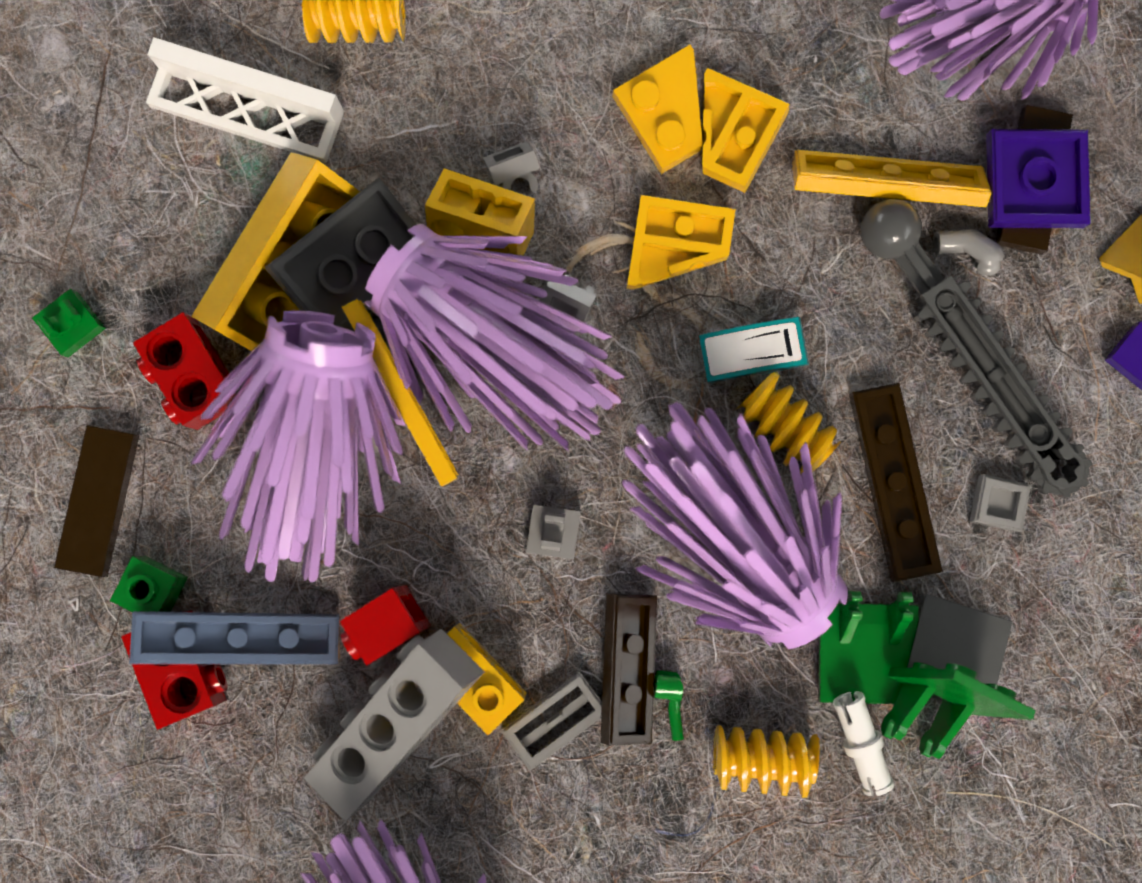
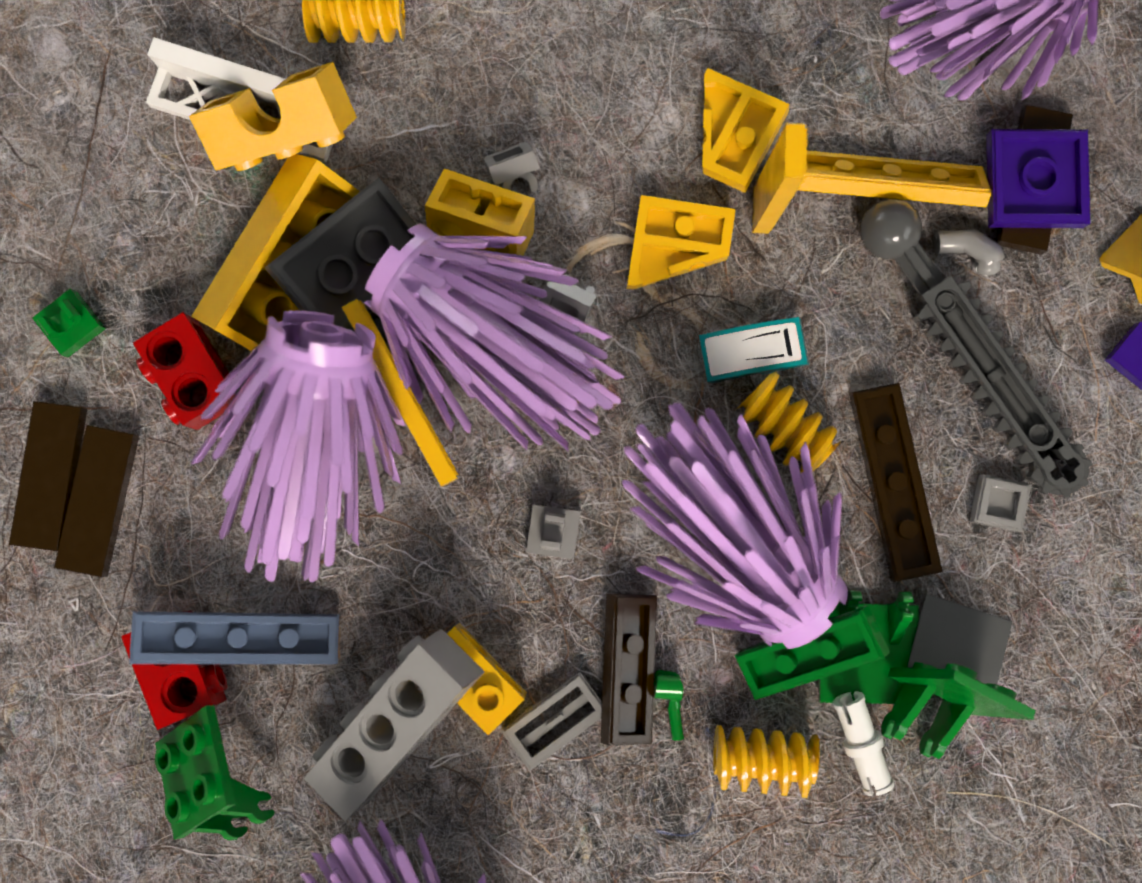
green plate [110,556,188,612] -> none
red brick [339,585,432,666] -> none
yellow wing [612,45,703,174] -> none
none -> dark brown tile [9,401,87,551]
none -> green plate [155,705,275,841]
none -> yellow arch [189,62,357,171]
none -> green tile [735,605,890,700]
none -> yellow tile [752,124,808,234]

